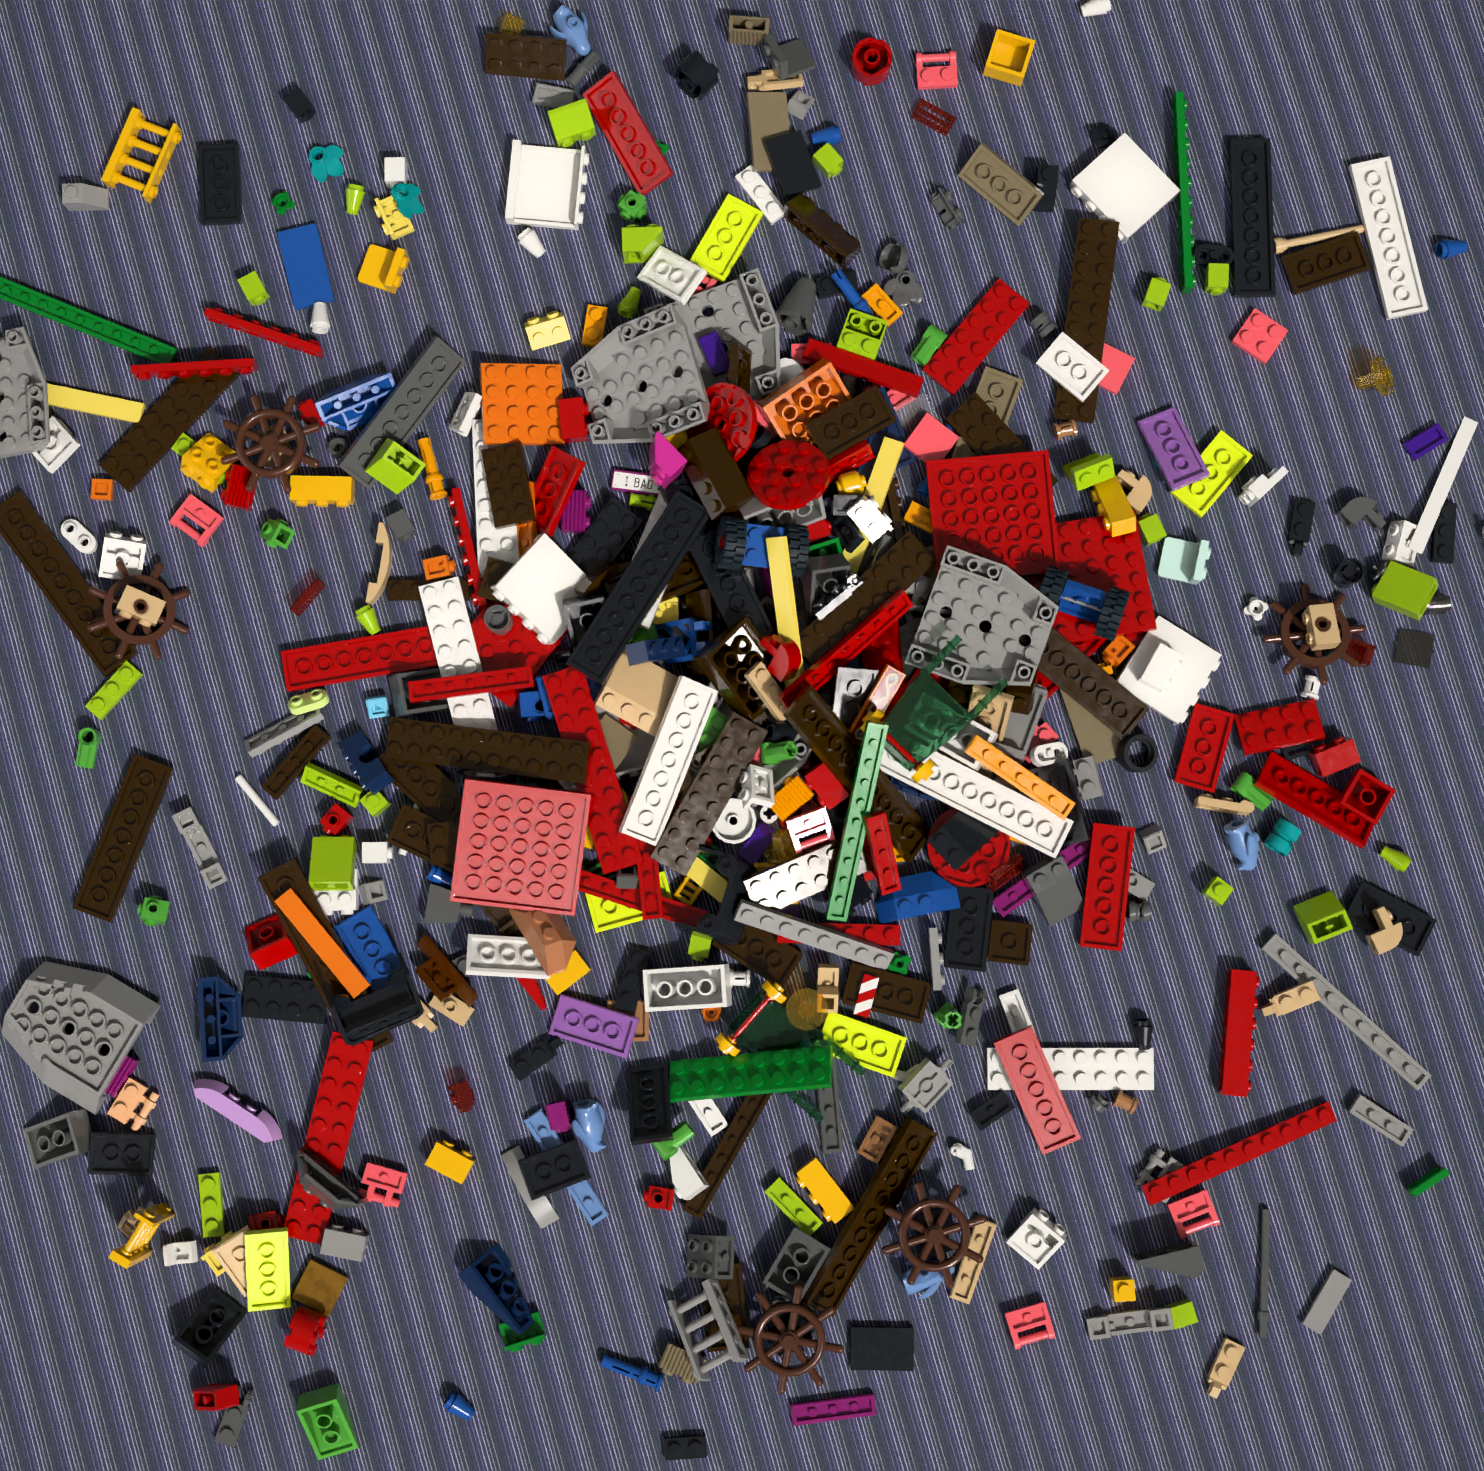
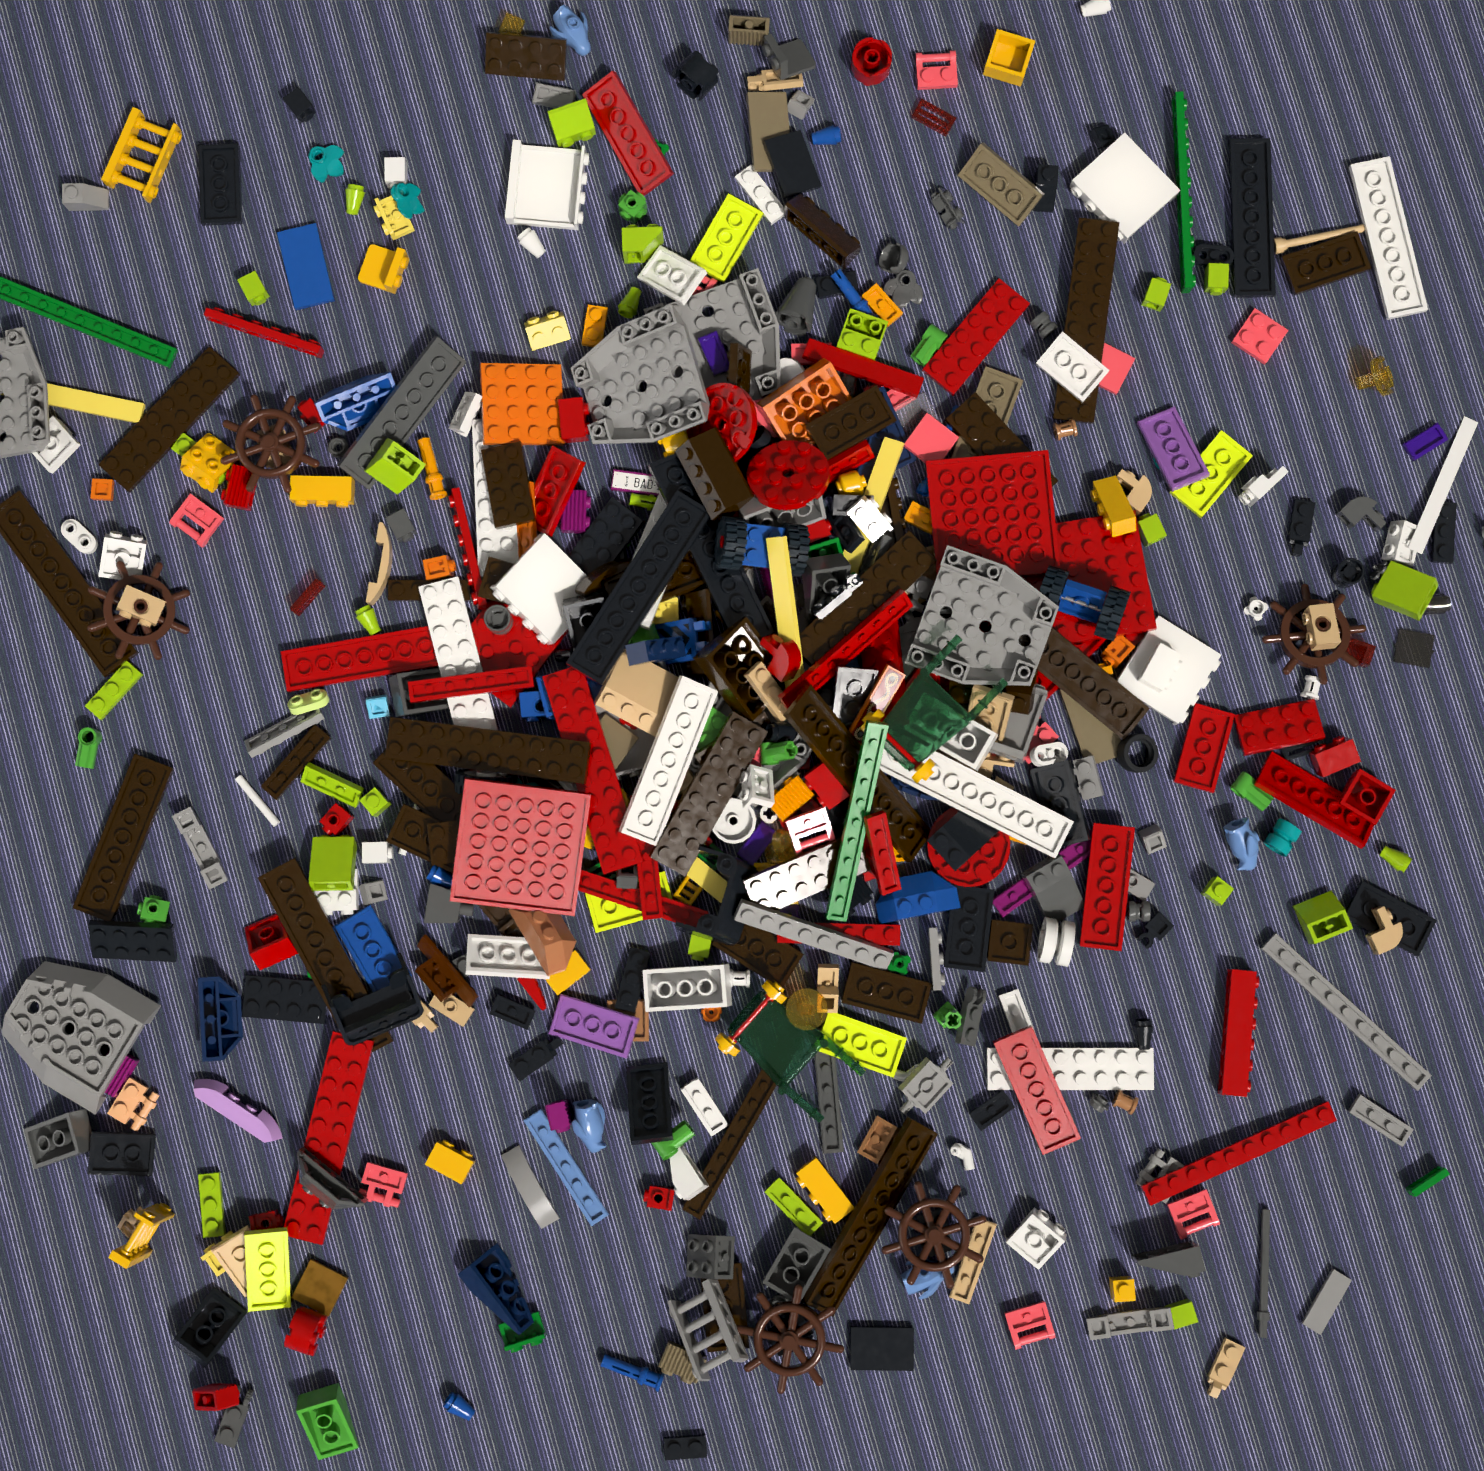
red plate [131,358,258,381] -> none
white bracket [163,1240,198,1266] -> none
bright green brick [259,518,296,550] -> none
green plate [271,191,295,215] -> none
orange tile [274,887,371,998] -> none
white cone [310,302,330,334] -> none
light grey brick [320,1224,370,1262] -> none
dark blue arch [340,730,394,795] -> none
clear red brick [447,1080,476,1113] -> none
black tile [517,1138,591,1201] -> none
dark grey axle [566,51,600,88] -> none
dark pink slope [650,431,687,489] -> none
green plate [669,1045,833,1103] -> none
magenta tile [790,1392,877,1426] -> none
lime brick [812,143,844,179] -> none
sticker [854,974,879,1018] -> none
light orange tile [963,734,1076,820] -> none
clear red tile [988,854,1023,892] -> none
lime bracket [1062,453,1115,491] -> none
light aqua bracket [1157,537,1211,585] -> none
tan hinge [1193,794,1255,816] -> none
tan hinge [1261,979,1321,1016] -> none
blue cone [1435,239,1468,260] -> none
none -> black plate [88,920,177,962]
none -> black plate [489,995,536,1030]
none -> white wheel [1037,917,1076,967]
none -> black plate [1137,911,1174,949]

